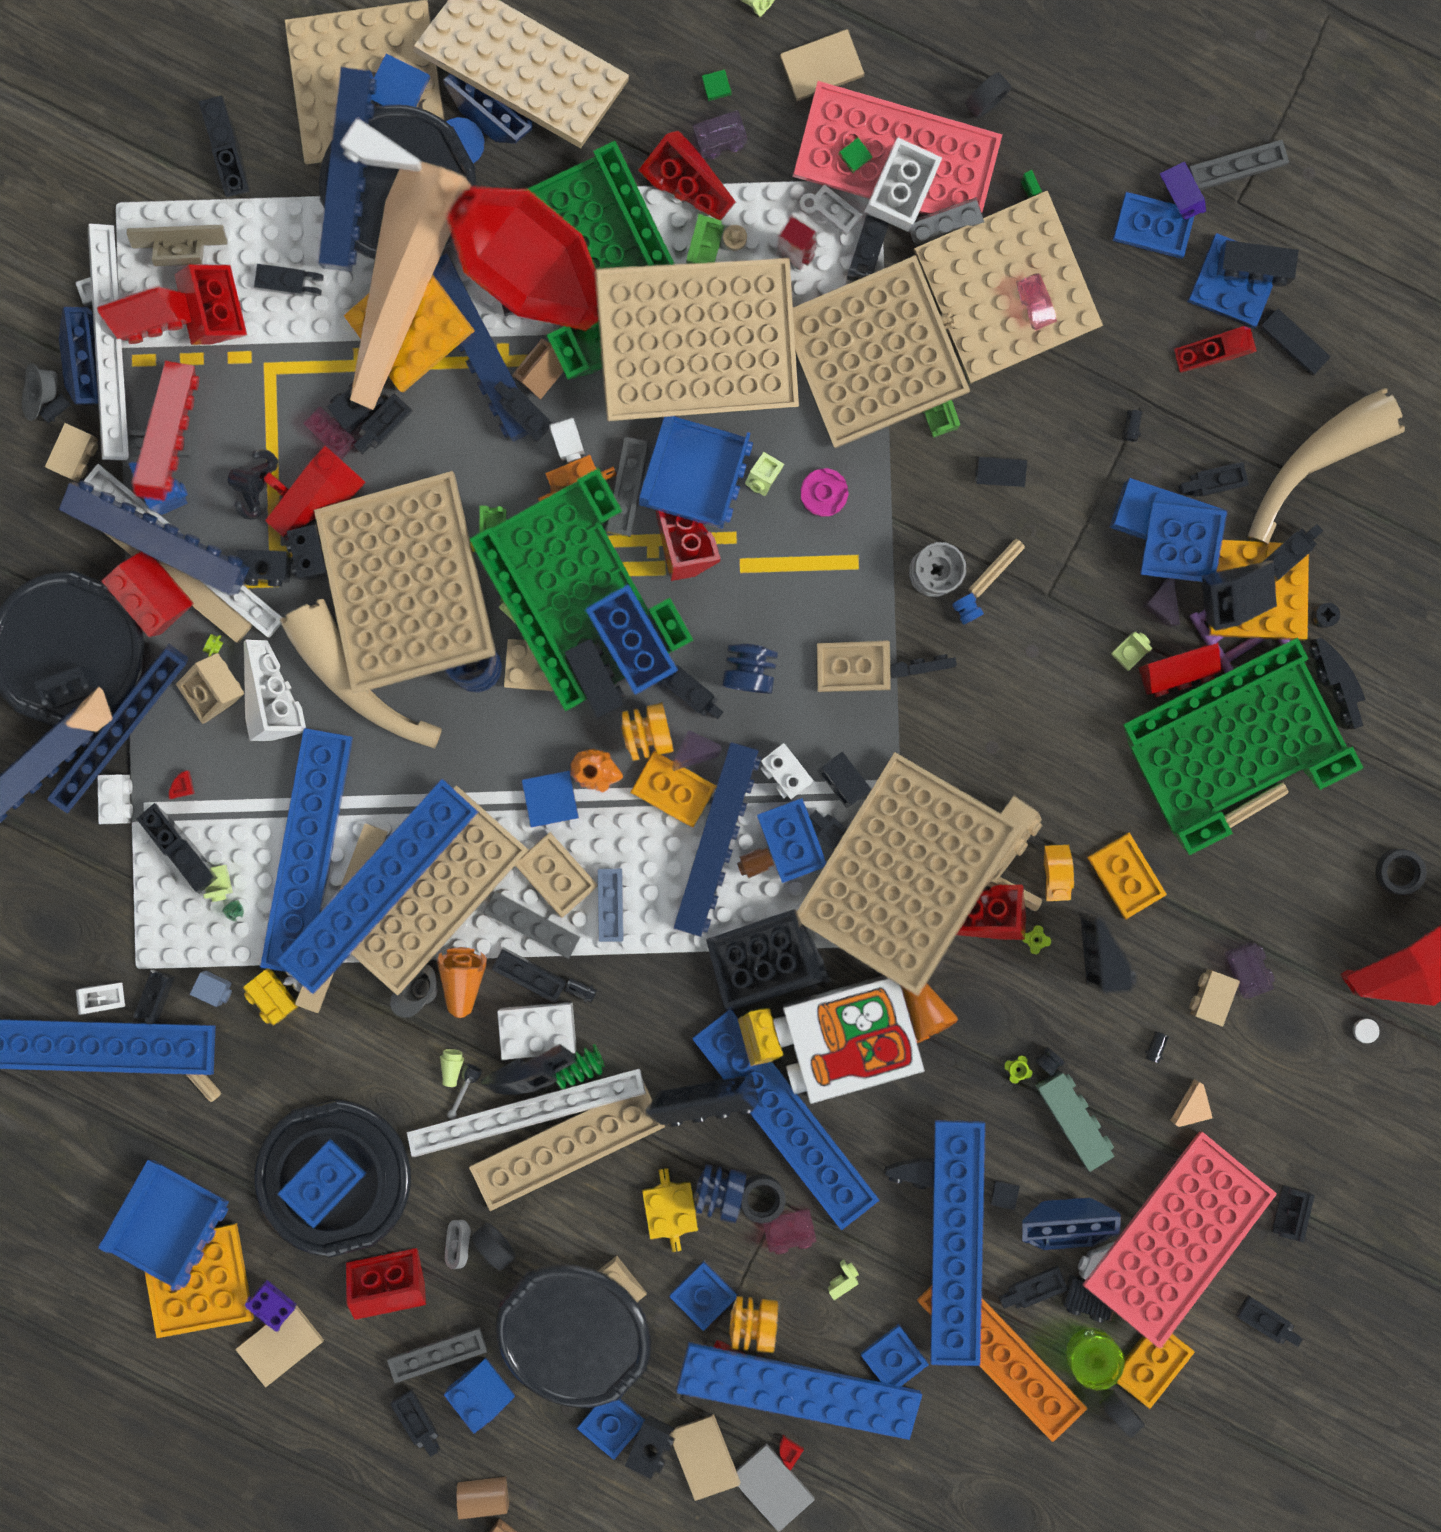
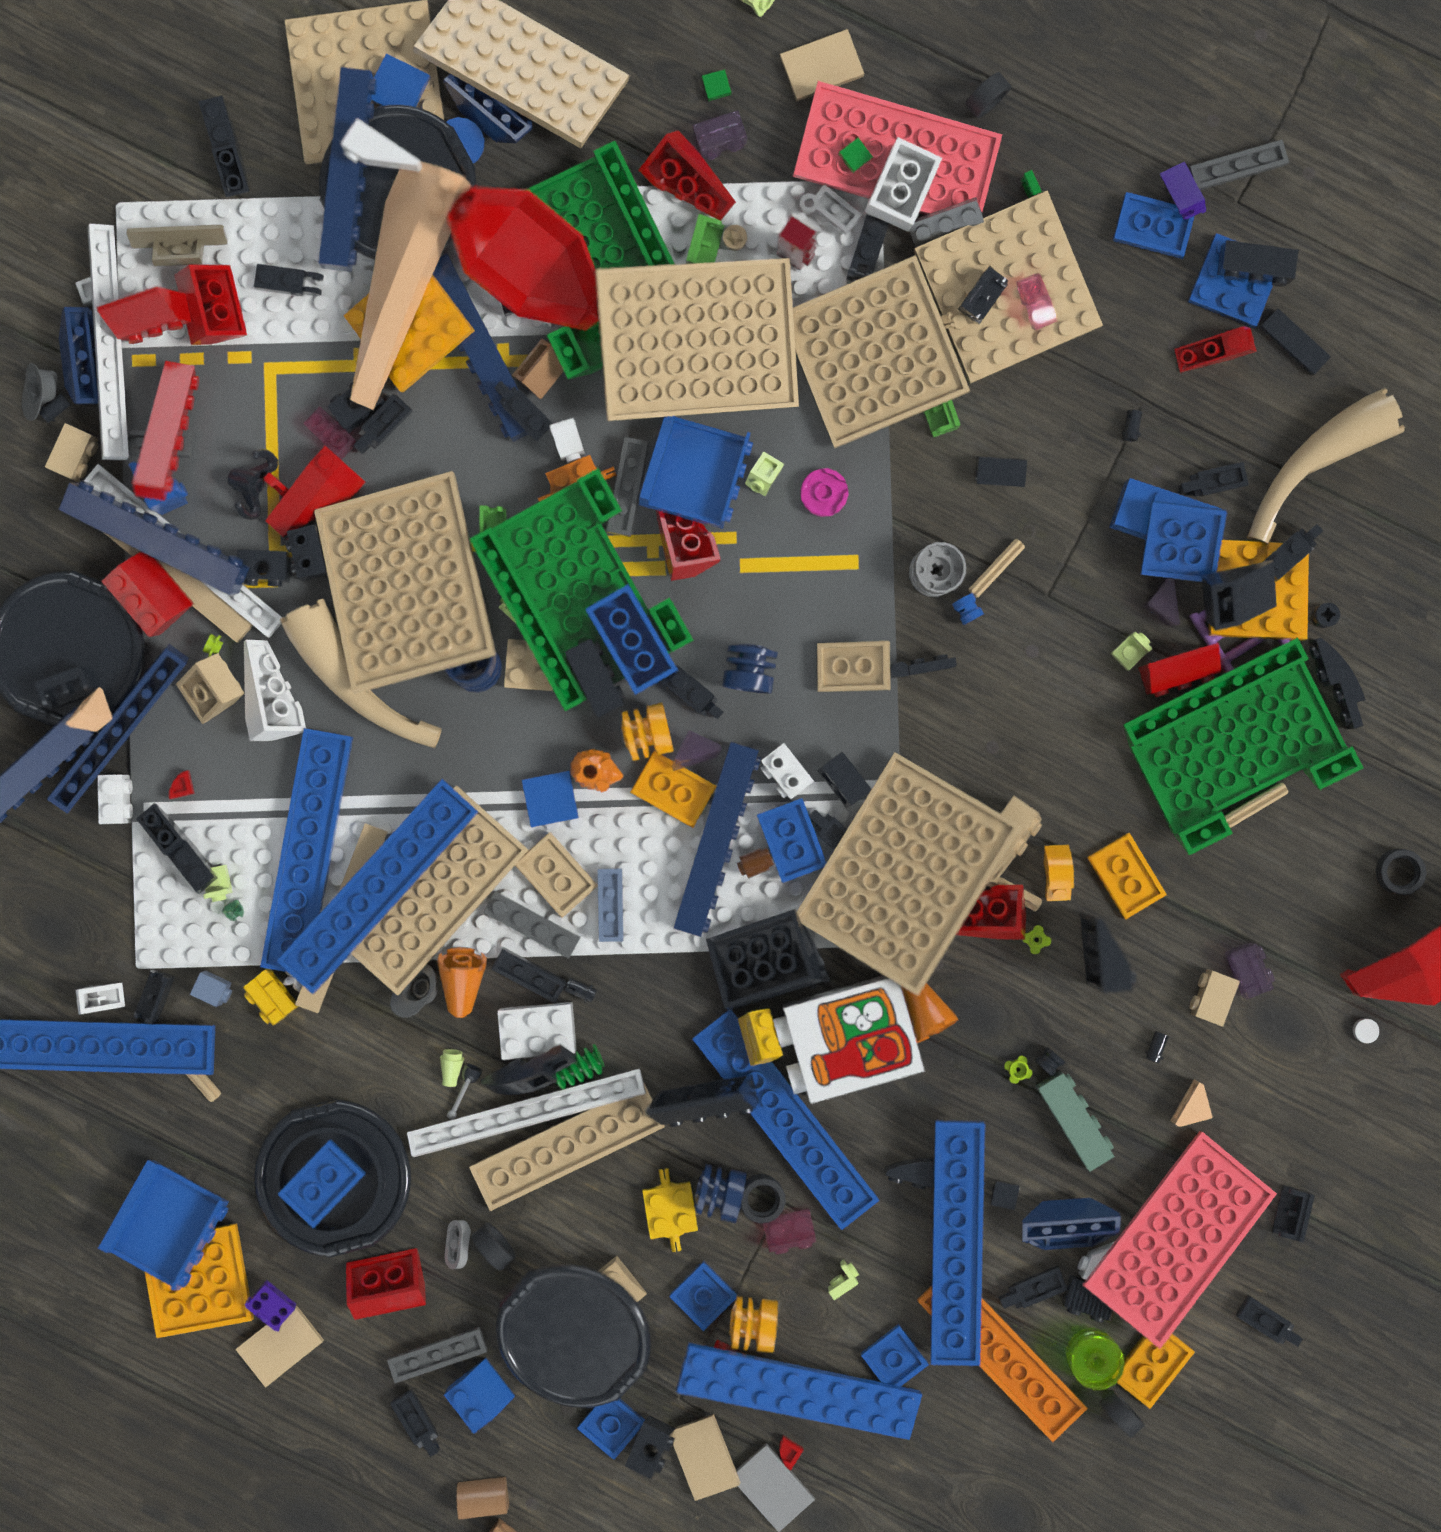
none -> black hinge [958,266,1008,325]

